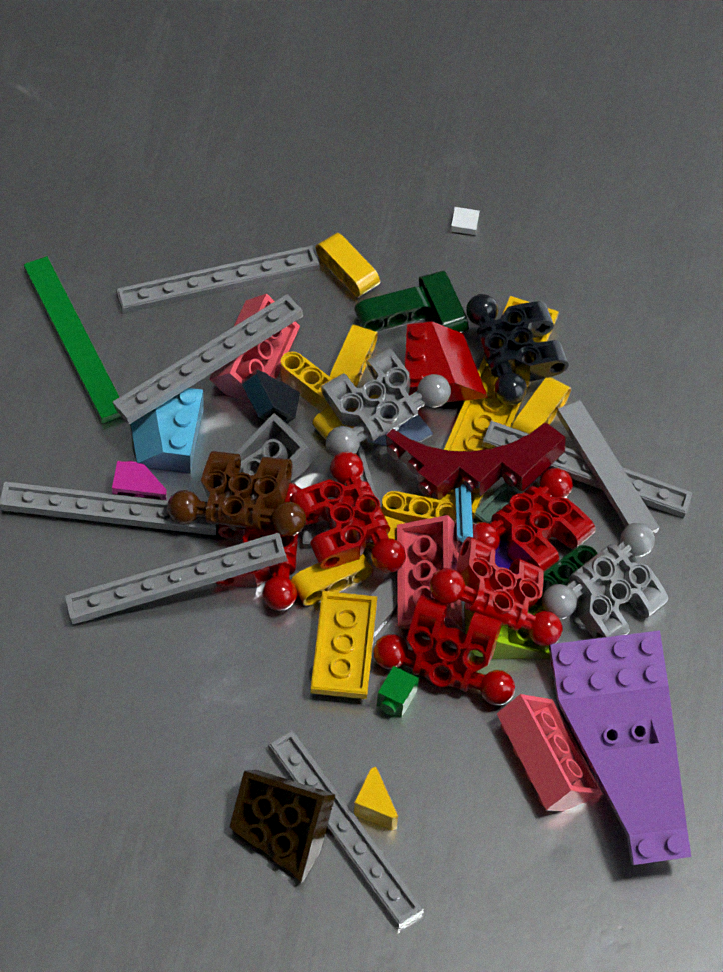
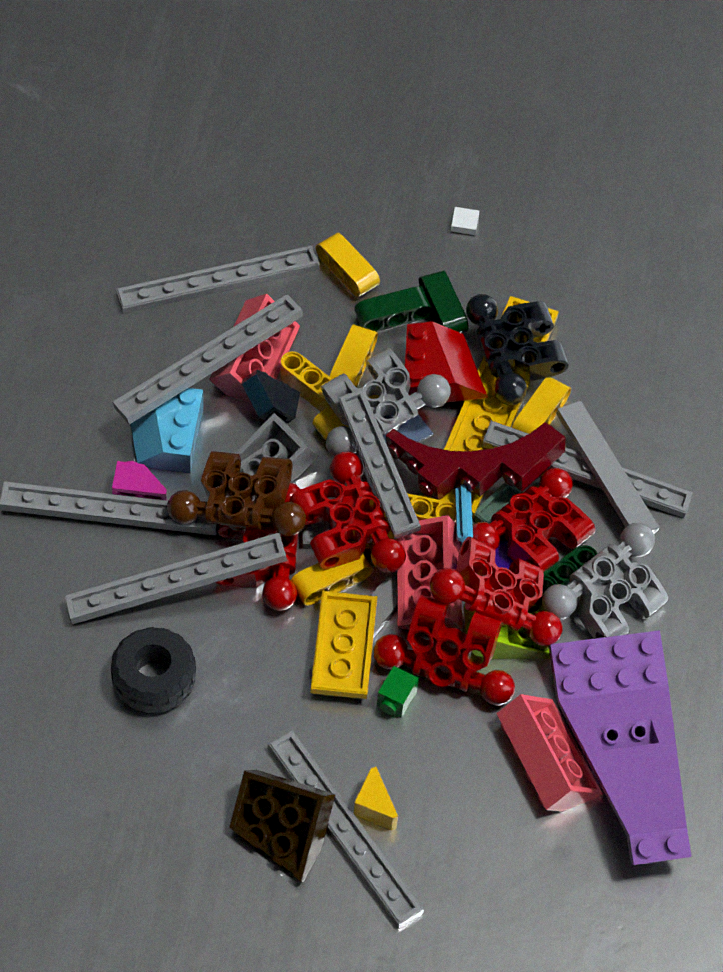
green tile [24,256,122,424] -> none
none -> black tyre [111,627,196,713]
none -> light grey tile [338,389,421,539]

